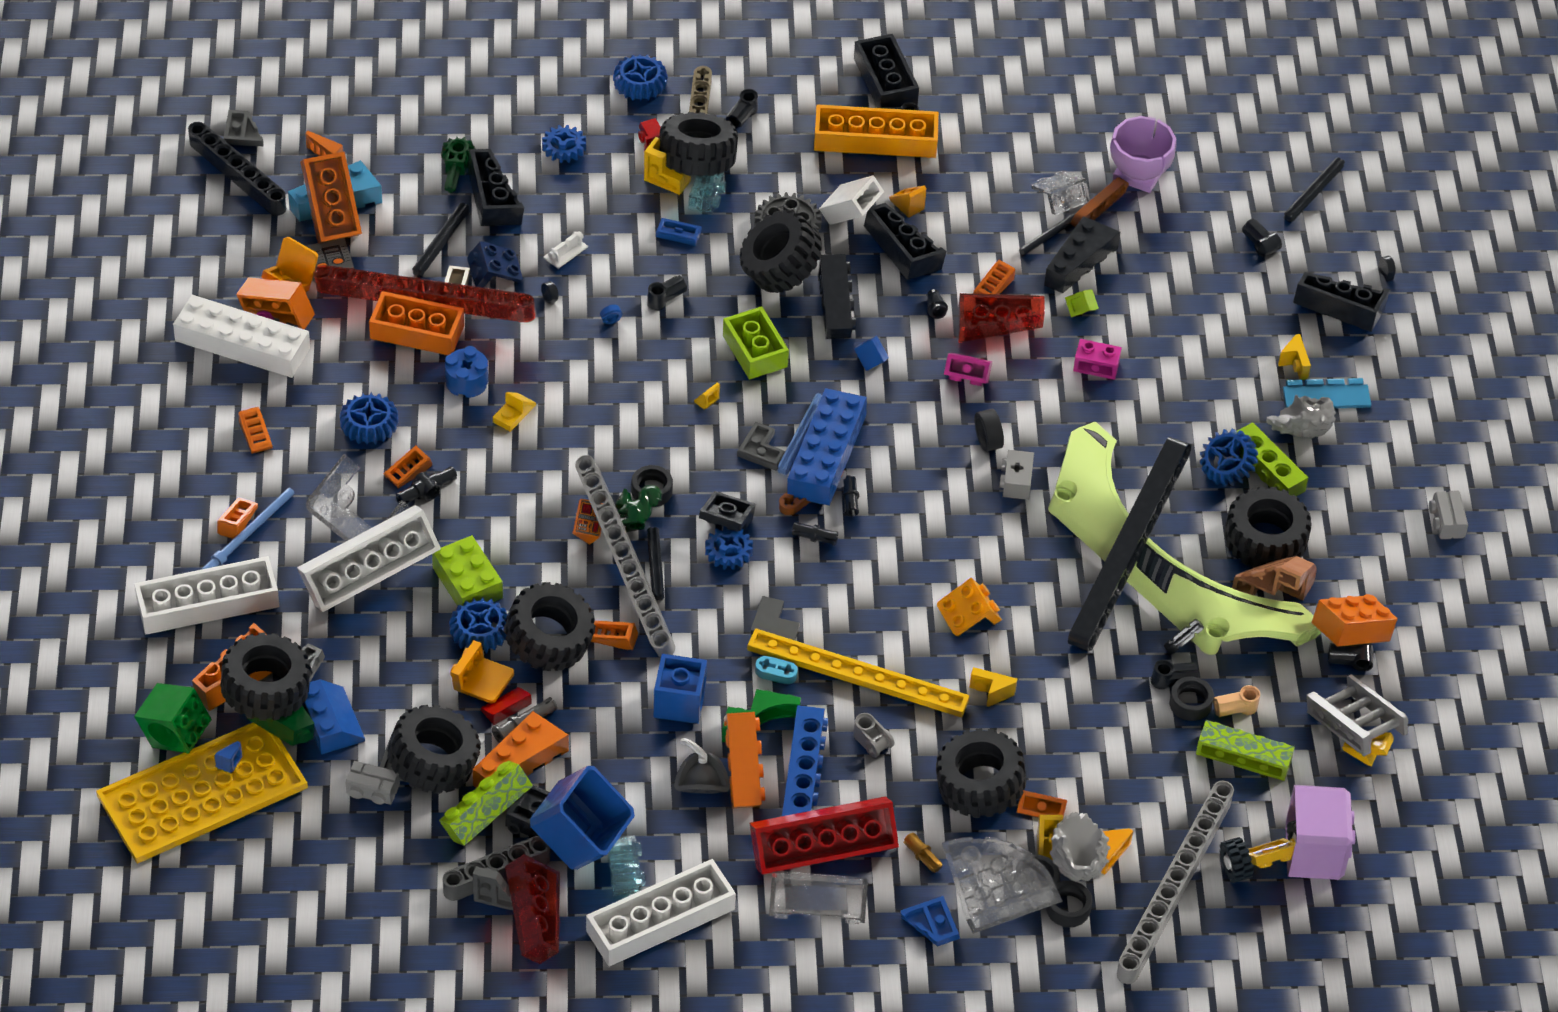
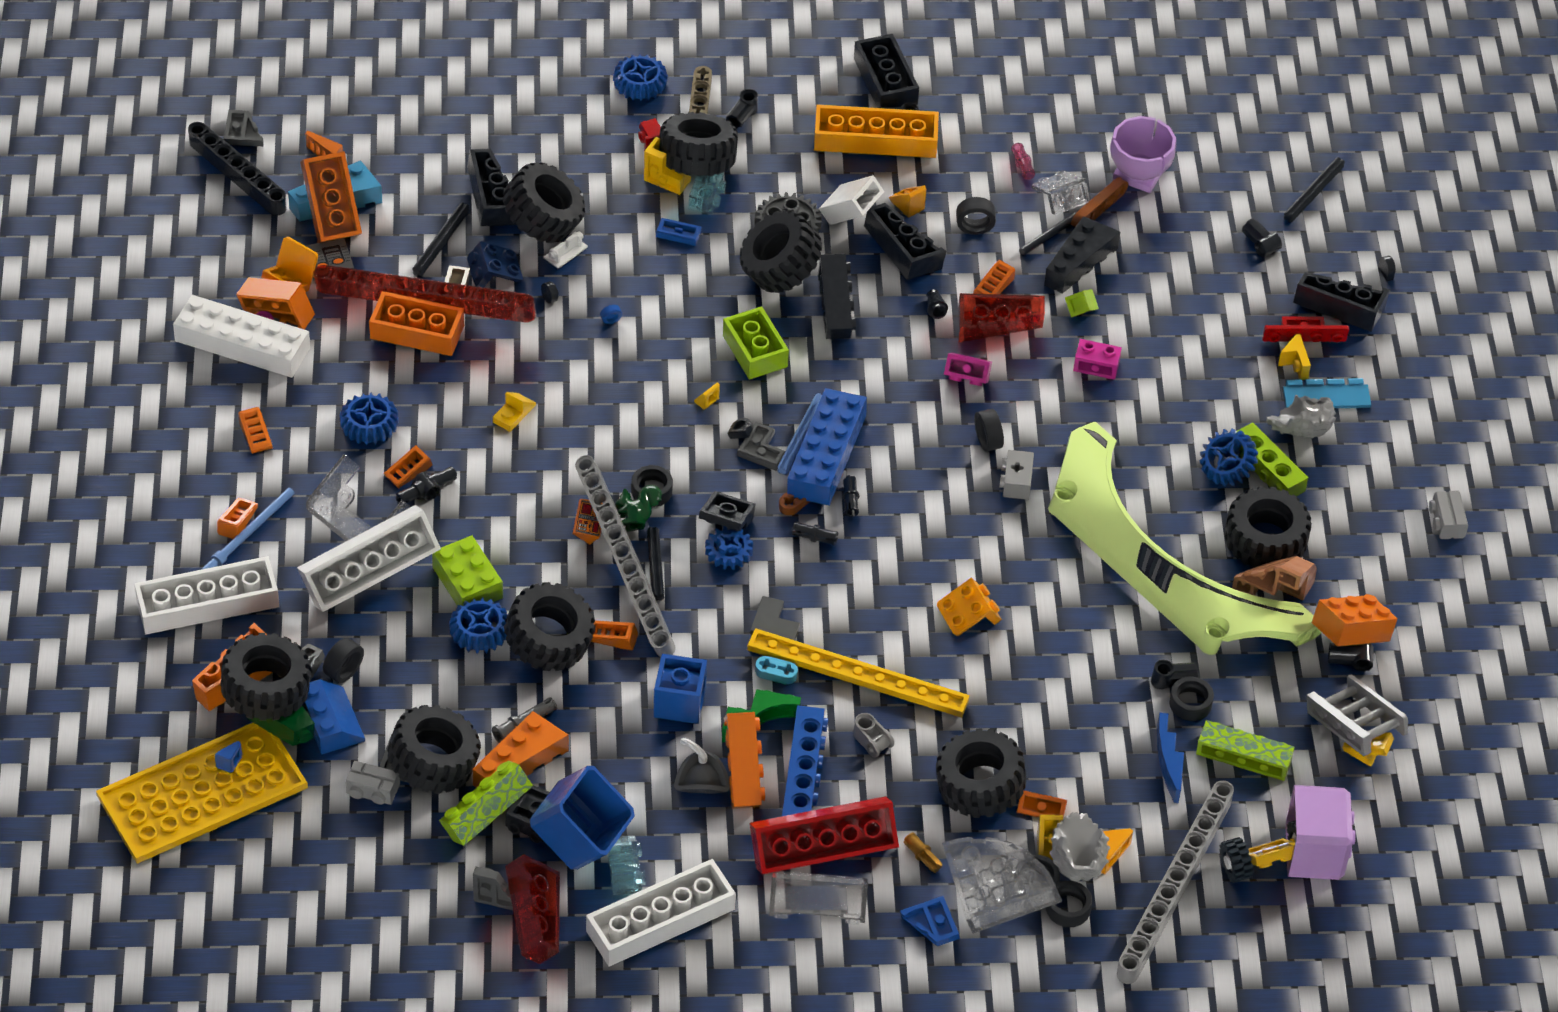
green brick [134,683,212,753] -> none
dark green gear [441,136,476,193] -> none
dark grey beam [442,836,551,901] -> none
blue brick [445,346,489,398] -> none
light orange bracket [450,640,514,703] -> none
red slope [481,687,532,725] -> none
blue gear [542,125,586,163] -> none
black piece [647,275,687,310] -> none
blue panel [854,335,889,371] -> none
yellow slope [969,667,1017,707] -> none
black beam [1068,437,1191,652] -> none
black axle [1164,619,1204,654] -> none
light nougat piece [1213,685,1260,717] -> none
none -> black tyre [323,638,364,683]
none -> black tyre [503,162,585,243]
none -> black tile [727,418,753,439]
none -> black tyre [956,197,996,235]
none -> clear pink pin [1011,143,1035,180]
none -> blue slope [1157,712,1184,803]
none -> red bracket [1262,316,1349,342]

